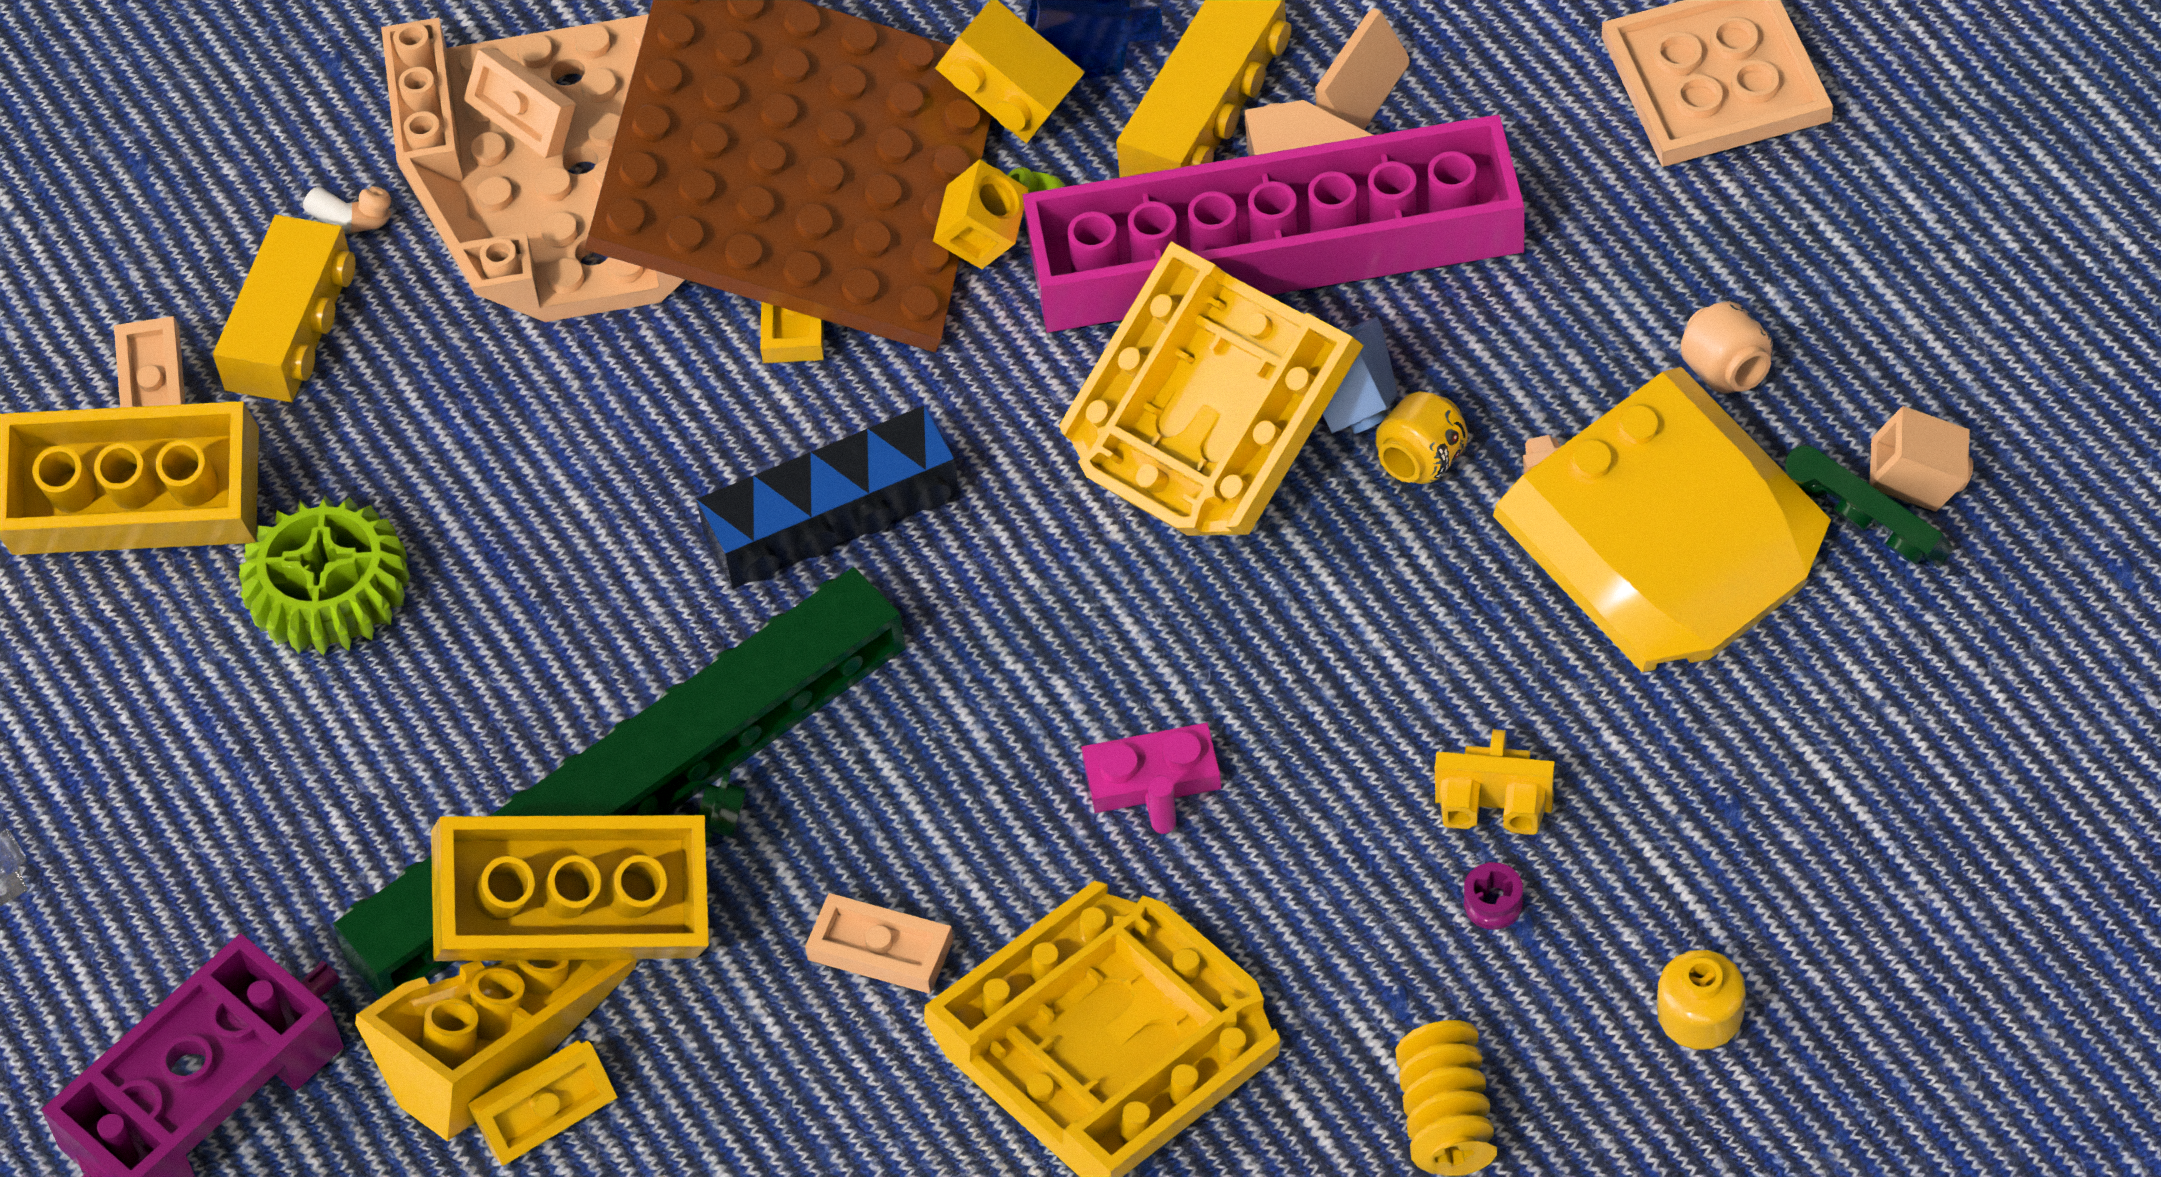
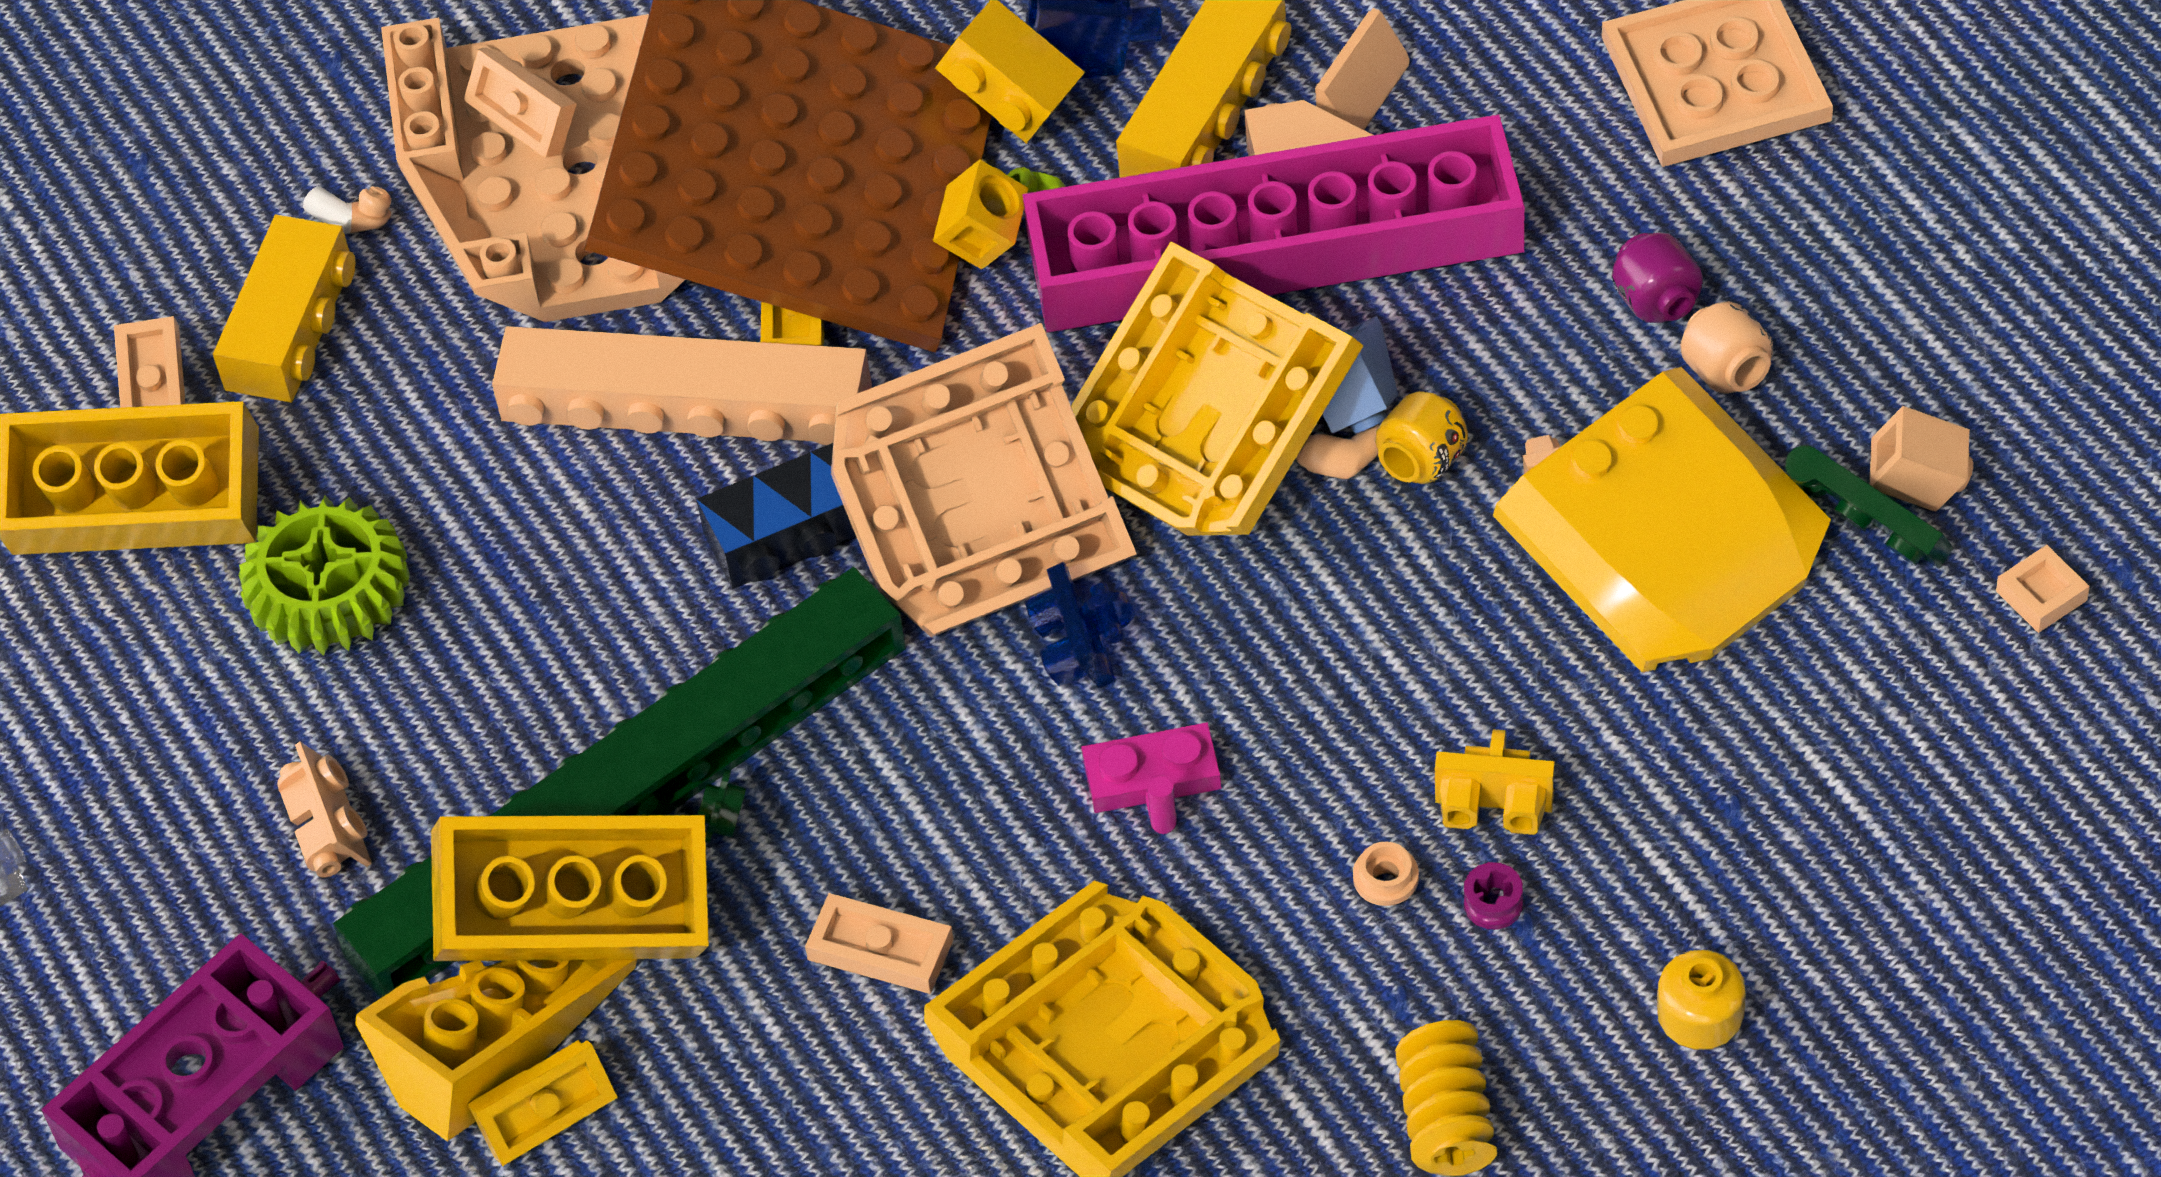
none -> light nougat hinge [277,742,372,878]
none -> light nougat brick [492,326,872,445]
none -> light nougat wedge [831,323,1137,637]
none -> clear blue hips [1024,562,1135,689]
none -> light nougat arm [1296,424,1379,479]
none -> light nougat plate [1353,842,1419,906]
none -> magenta head [1611,233,1703,323]
none -> light nougat plate [1996,545,2090,633]

